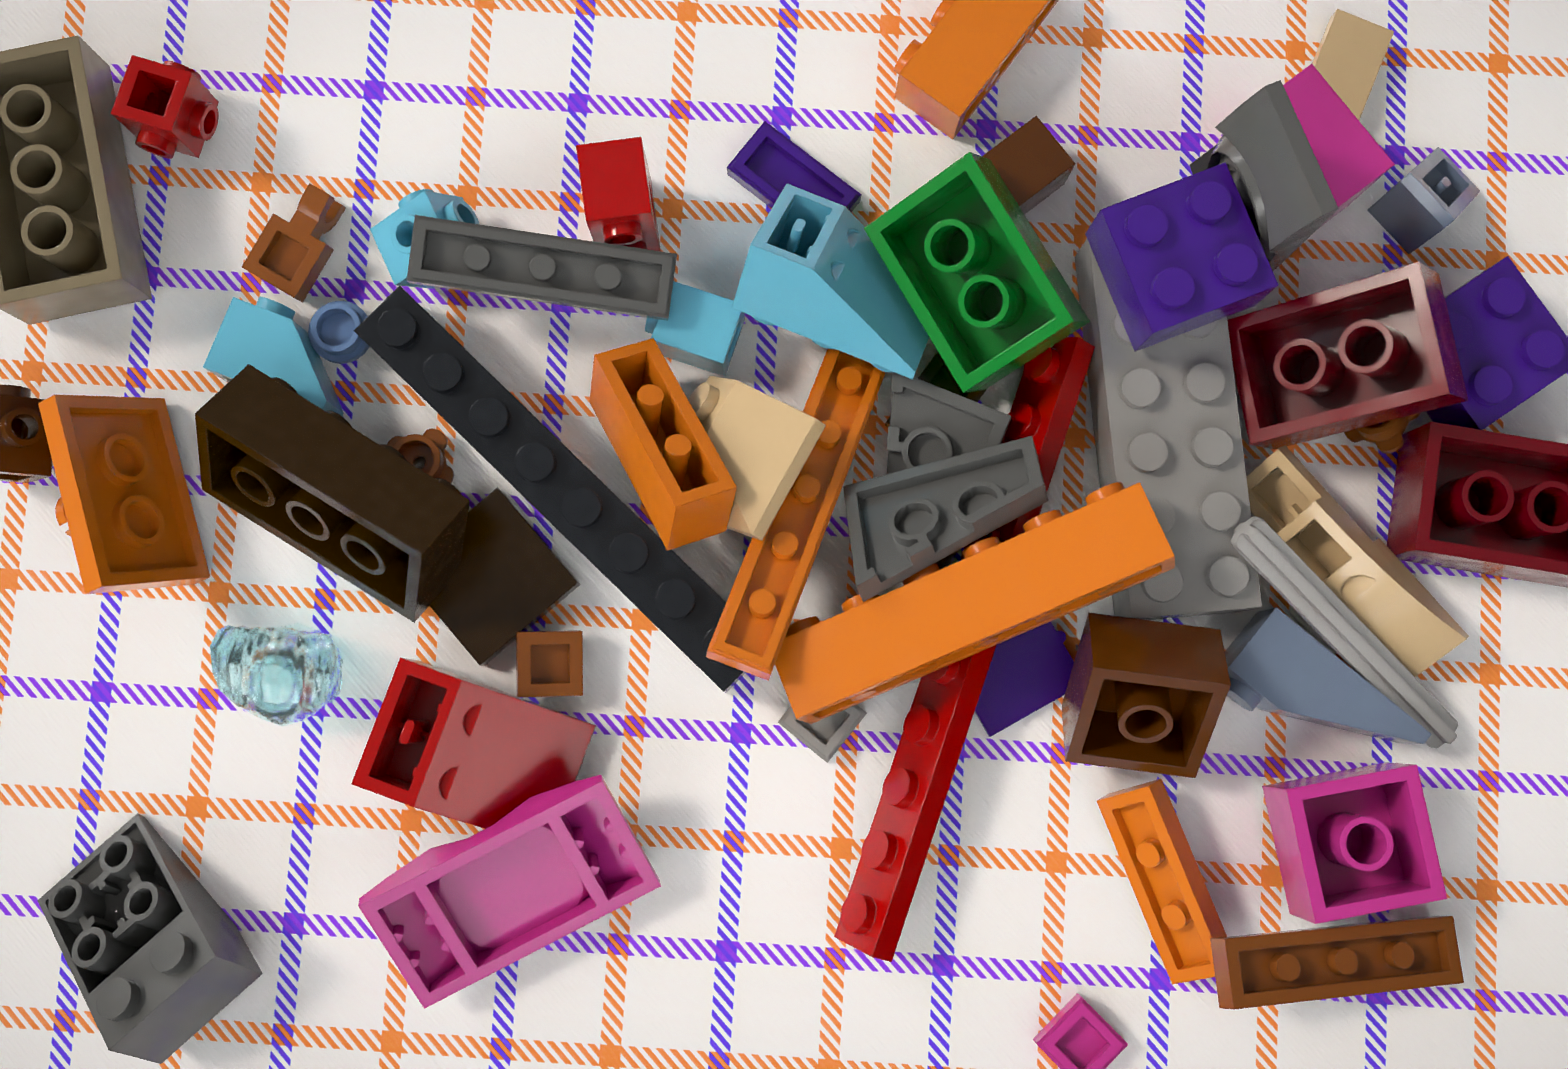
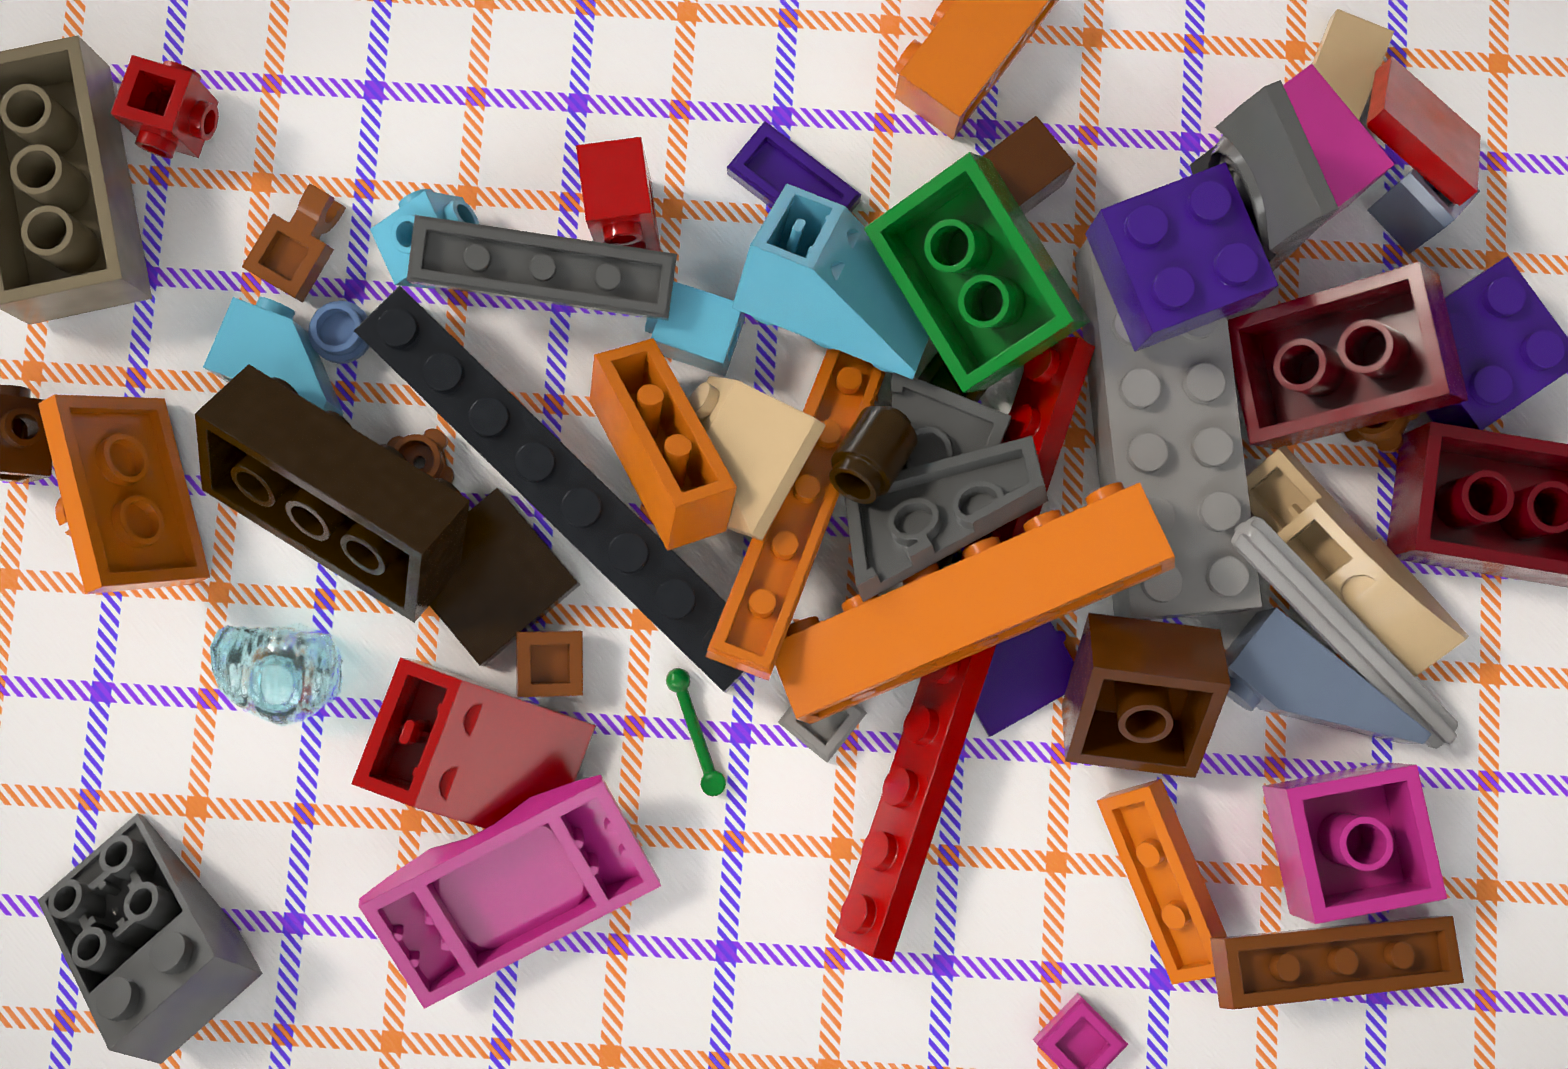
none -> green hinge [665,668,726,797]
none -> dark brown brick [829,406,918,504]
none -> tile [1366,56,1481,206]

